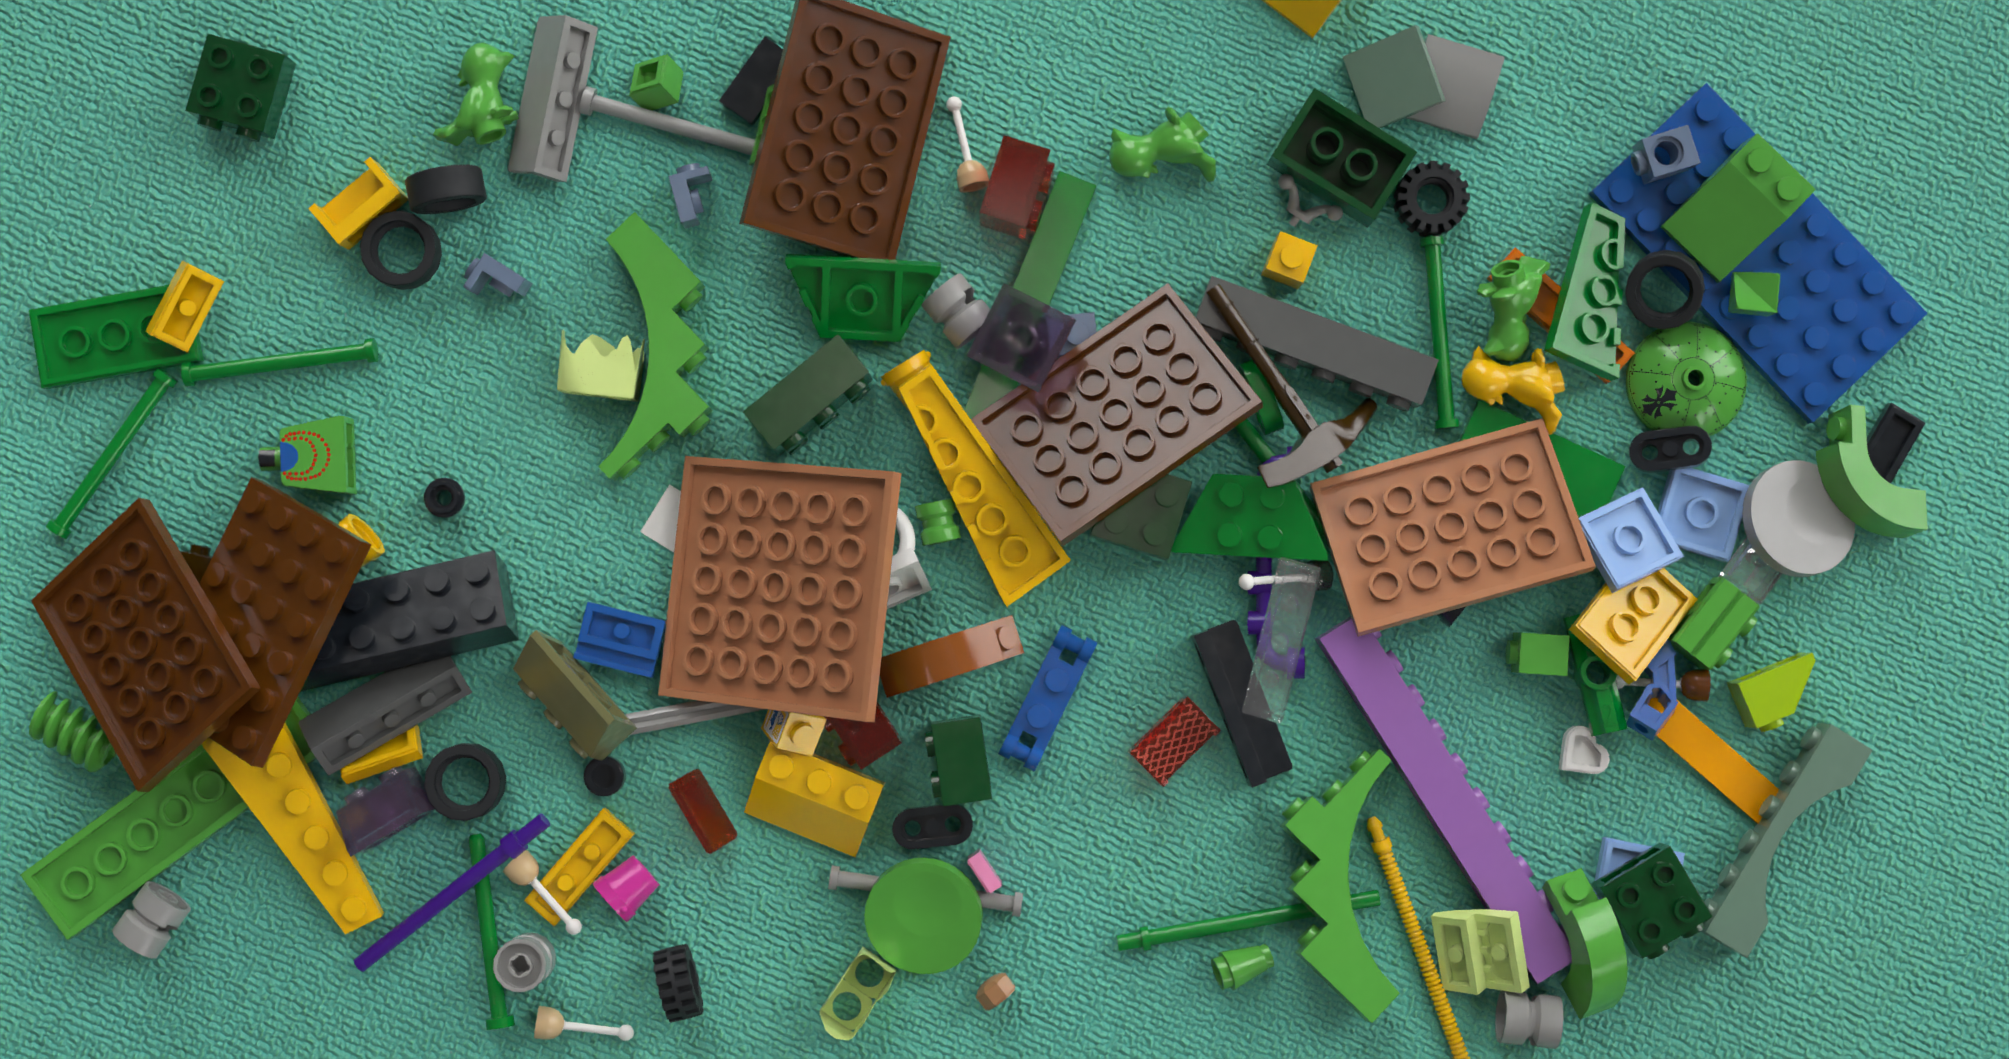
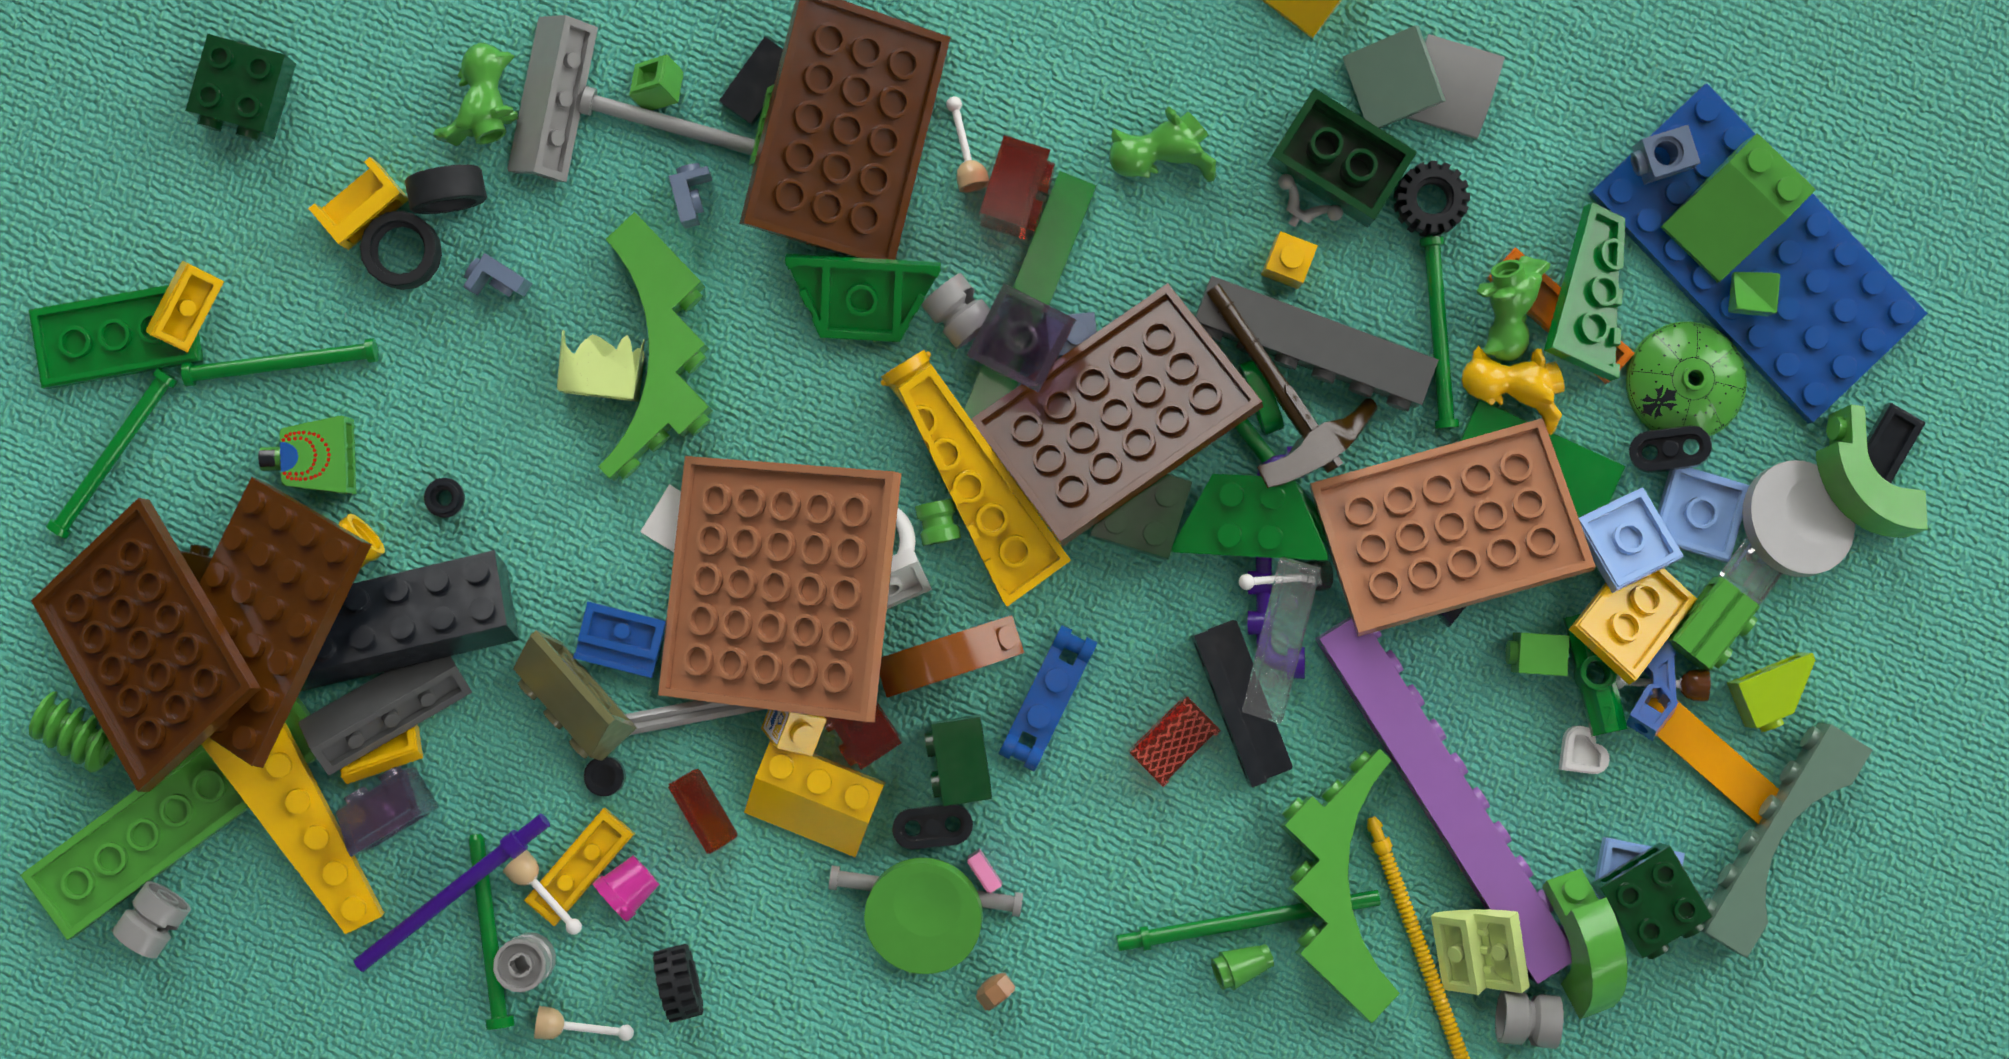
black tyre [424,743,506,821] -> none
dark green brick [743,334,873,455] -> none
yellowish green piece [819,947,897,1040] -> none
black tyre [1625,250,1705,330] -> none

